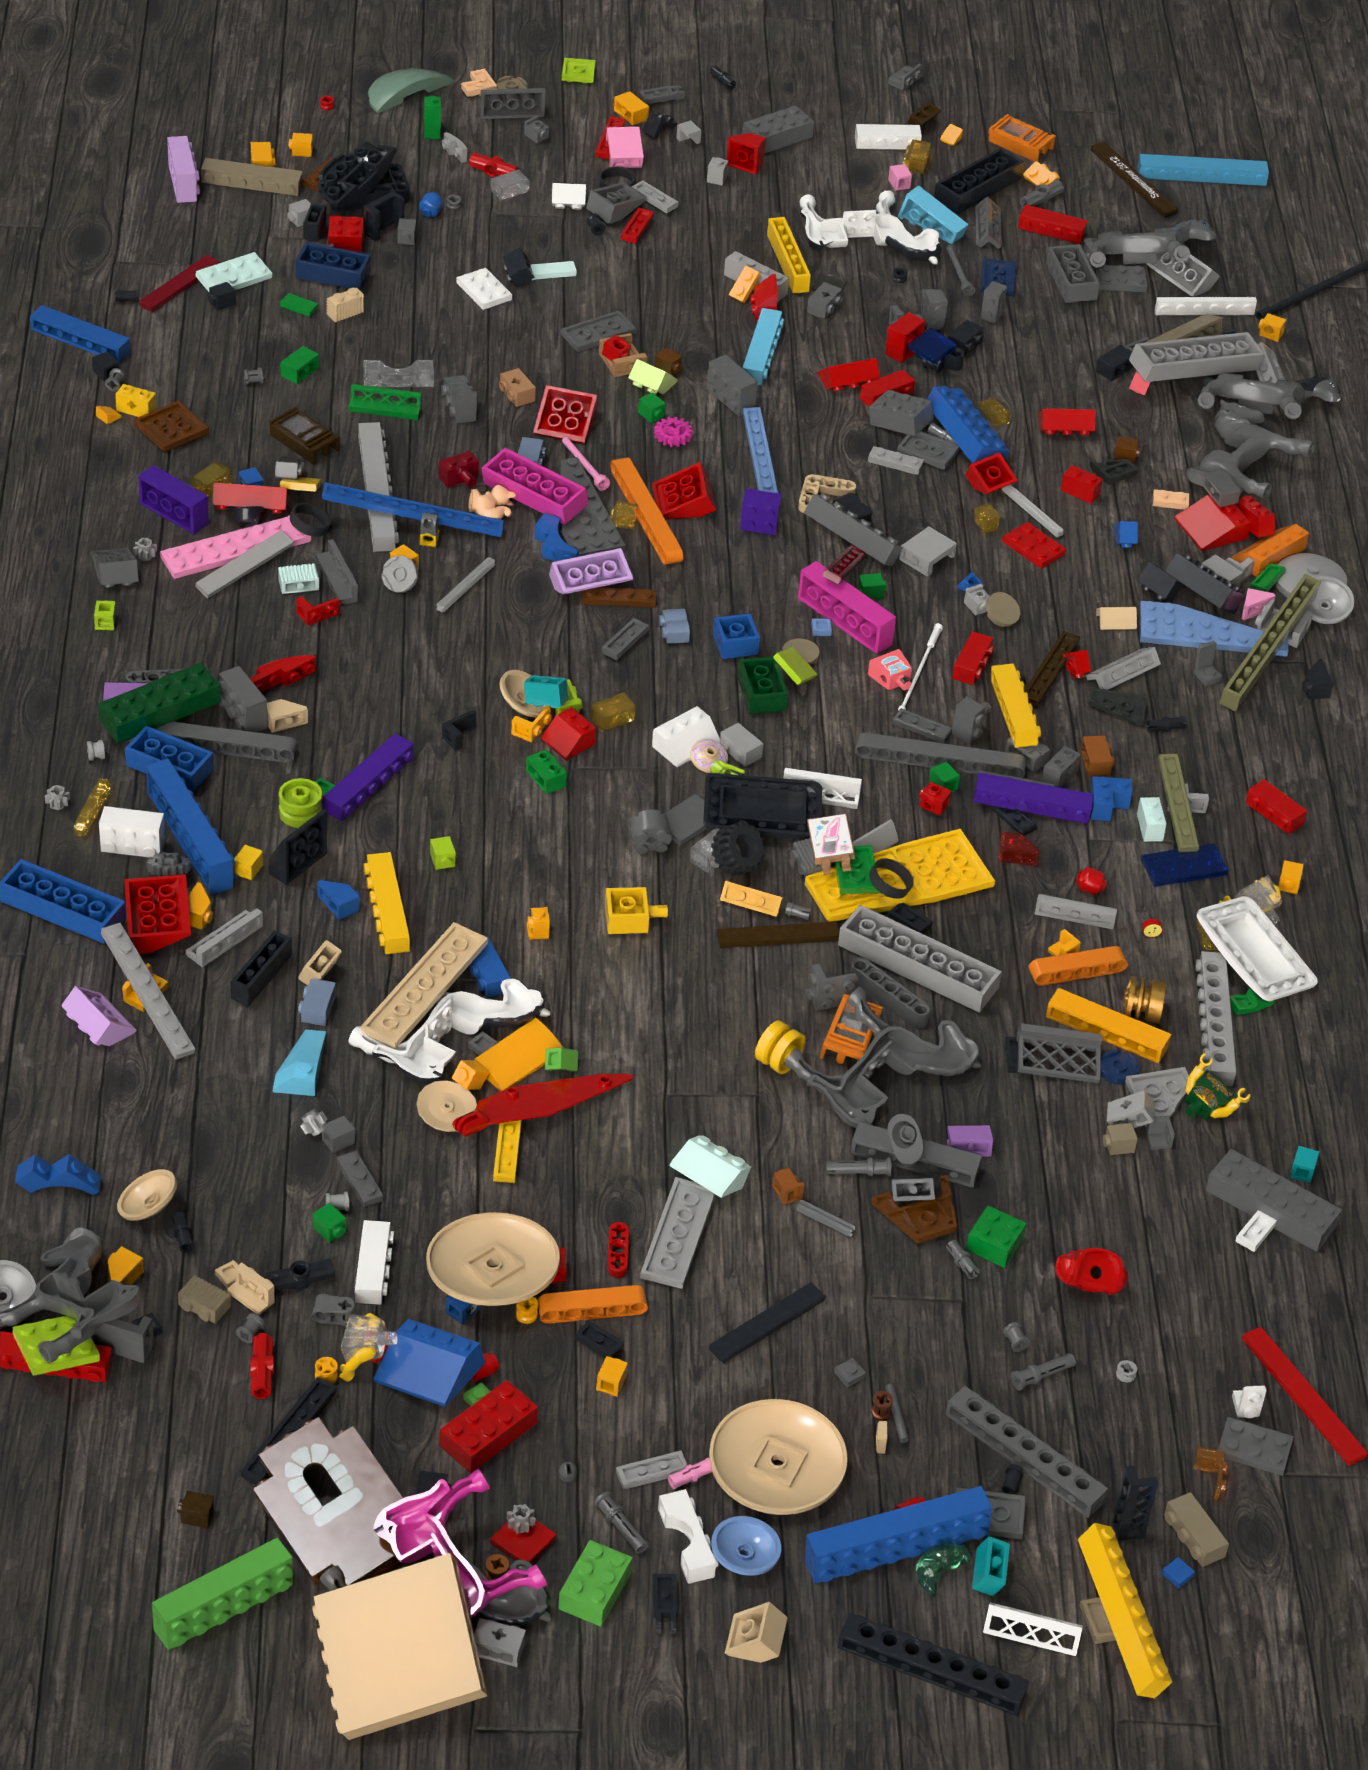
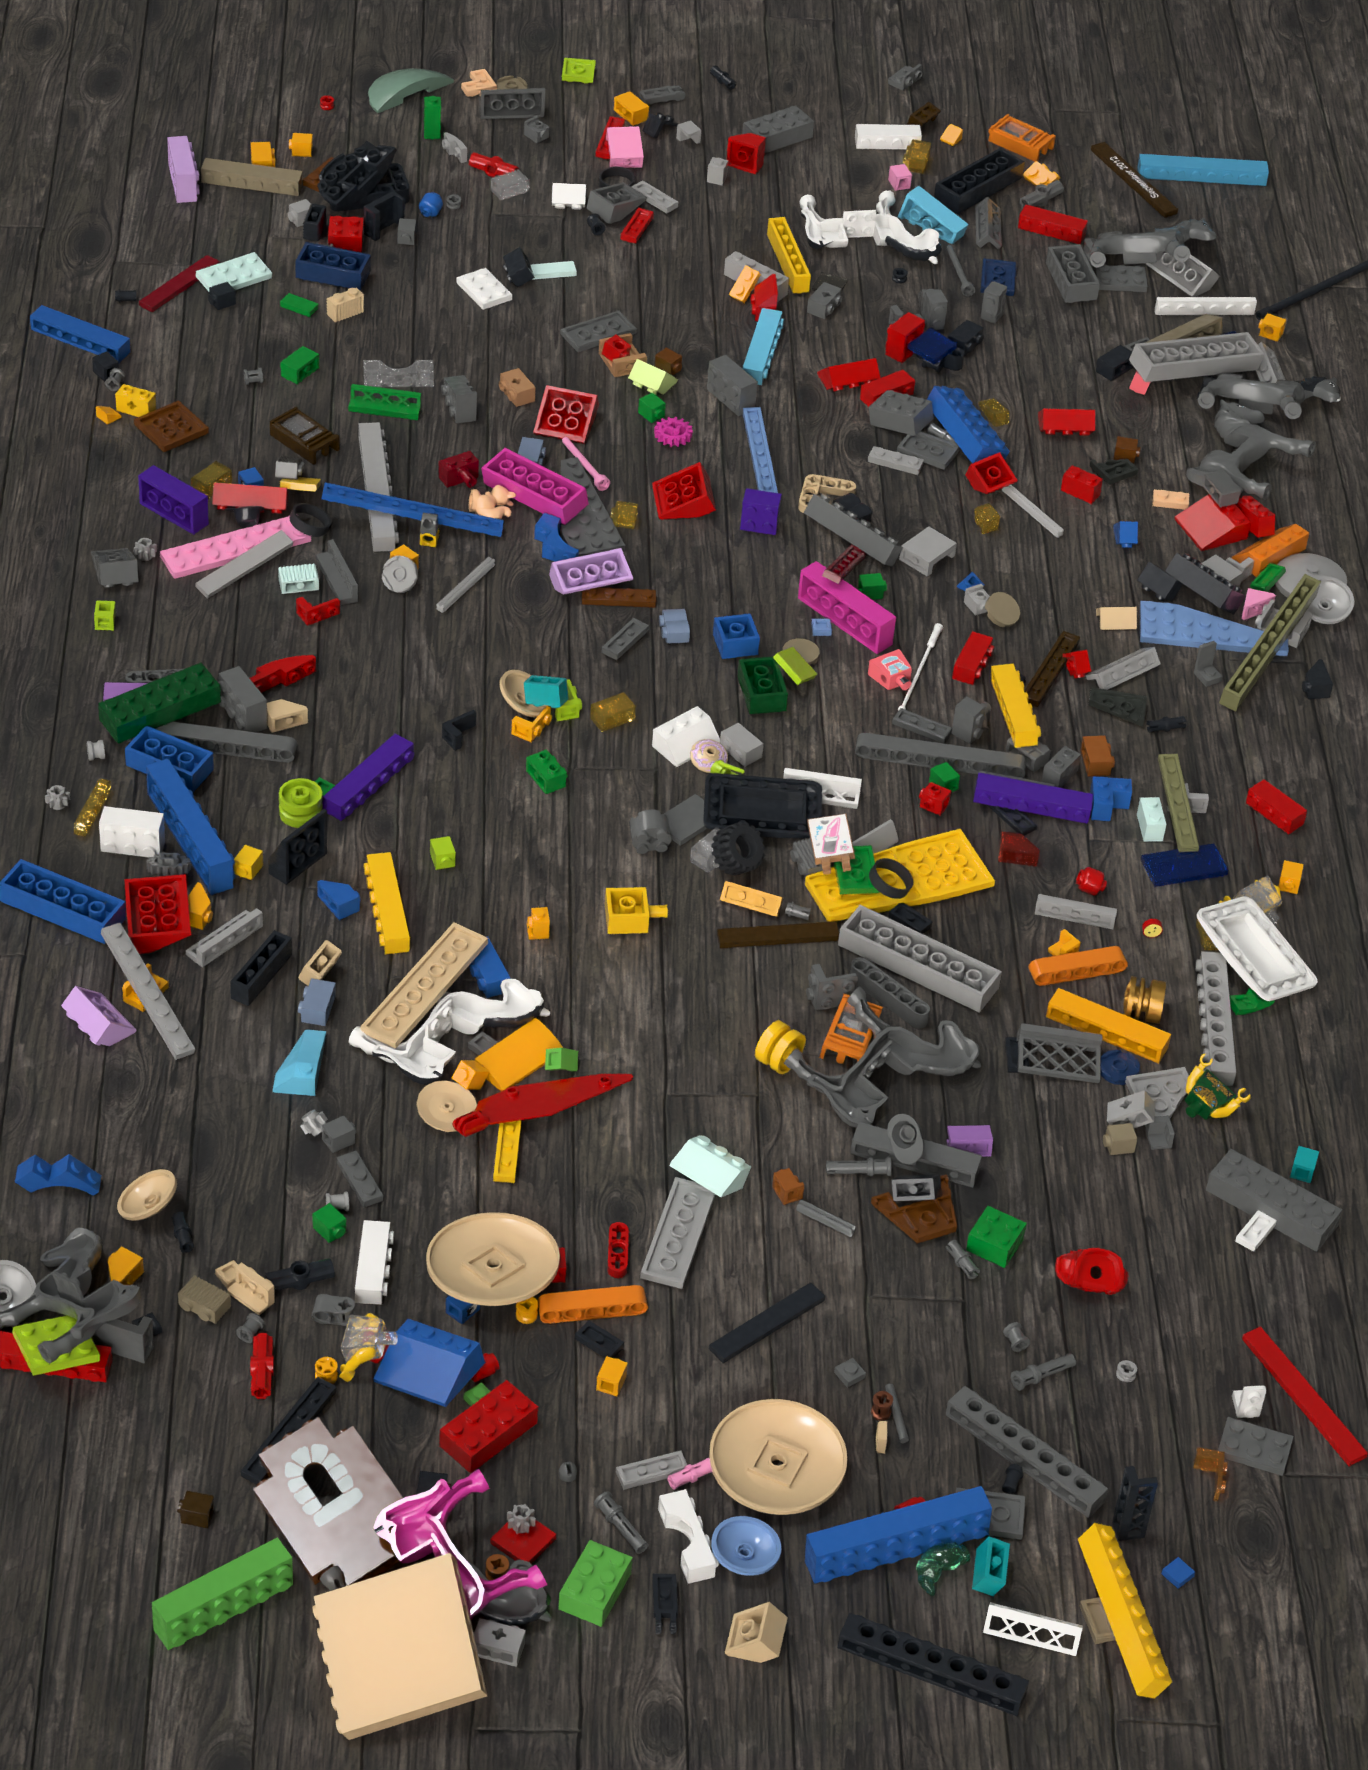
red slope [541,707,596,760] -> none
orange beam [610,457,683,565] -> none
red plate [1002,522,1067,569] -> none
dark tan brick [1164,1492,1229,1567] -> none

